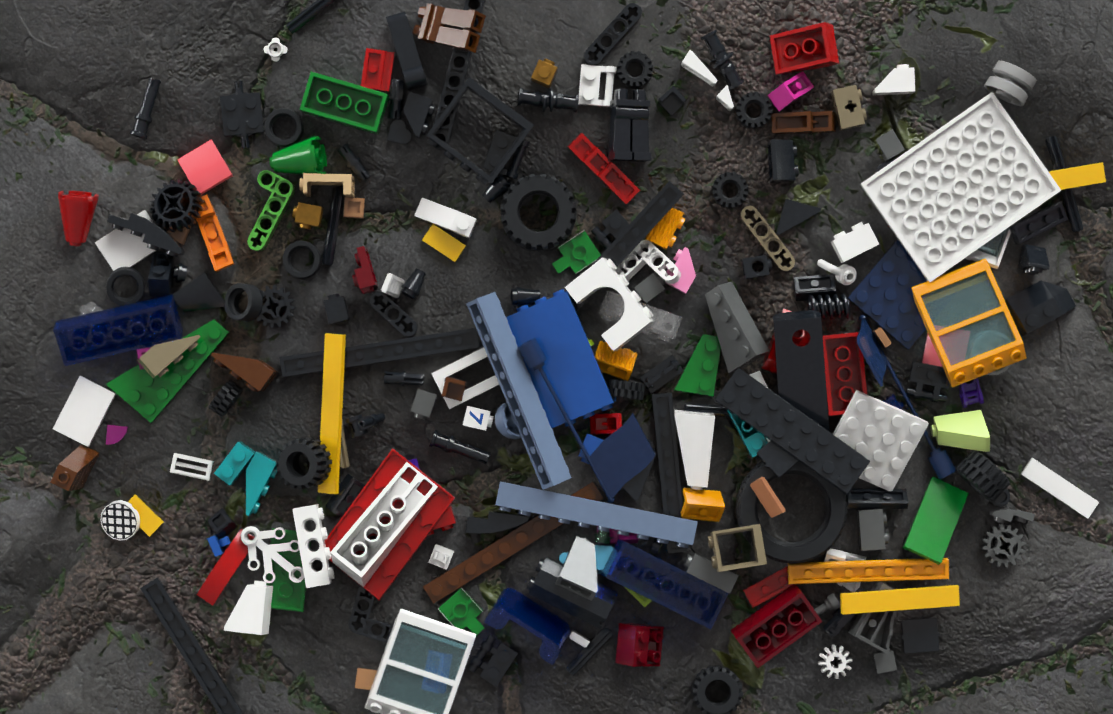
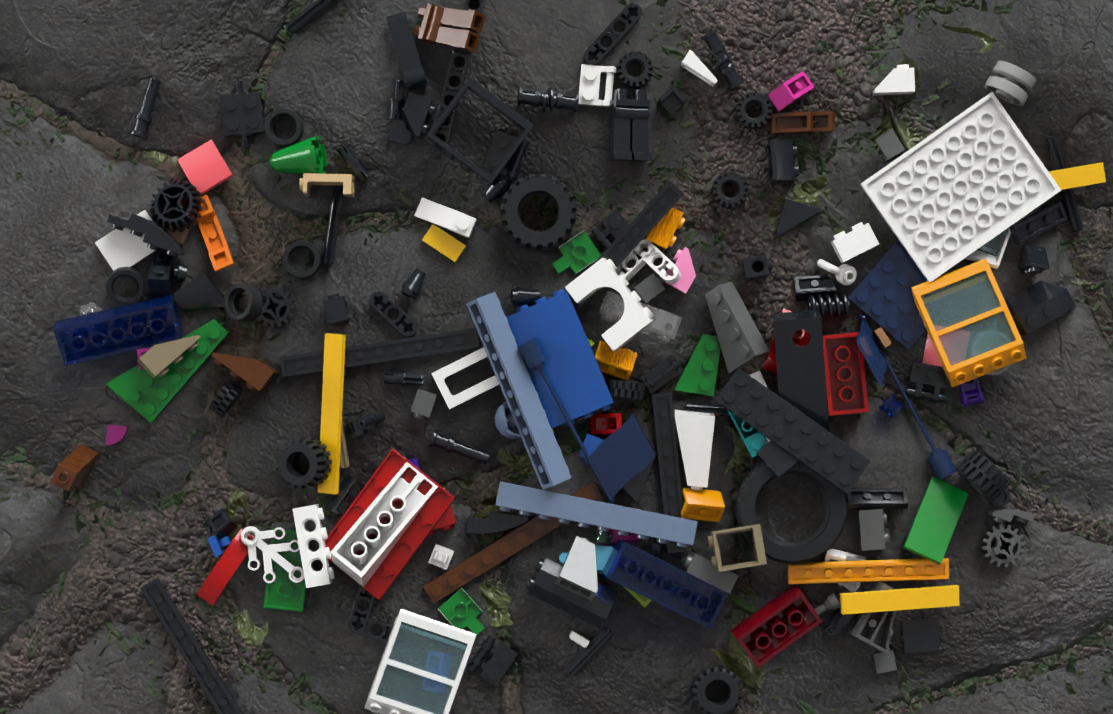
white tile [53,376,116,447] -> none
red cone [58,191,99,246] -> none
tile [100,500,140,540] -> none
yellow tile [128,495,164,537] -> none
white tile [170,453,214,481] -> none
teal piece [214,441,255,486] -> none
white slope [224,581,273,635] -> none
teal slope [246,452,279,516] -> none
bright green beam [247,170,295,252] -> none
white plate [264,38,288,62] -> none
pearl gold brick [292,202,324,230] -> none
green brick [299,71,389,135] -> none
medium nougat tile [343,197,365,219] -> none
dark red plate [352,246,378,294] -> none
medium nougat tile [355,668,377,690] -> none
red plate [361,48,395,92] -> none
white slope [381,273,405,298] -> none
reddish brown panel [441,377,467,401] -> none
white brick [463,406,494,431] -> none
clear blue windscreen [484,588,570,665] -> none
pearl gold brick [531,58,557,88] -> none
red slope [567,133,640,204] -> none
dark red slope [615,623,664,667] -> none
white slope [716,85,734,111] -> none
dark tan beam [740,206,795,272] -> none
red tile [743,565,794,608] -> none
nougat slope [750,476,785,518] -> none
red slope [770,22,839,75] -> none
white gear [818,644,852,679] -> none
dark tan brick [831,85,867,131] -> none
white plate [833,390,929,491] -> none
yellowish green slope [930,410,990,452] -> none
white tile [1021,458,1099,519] -> none

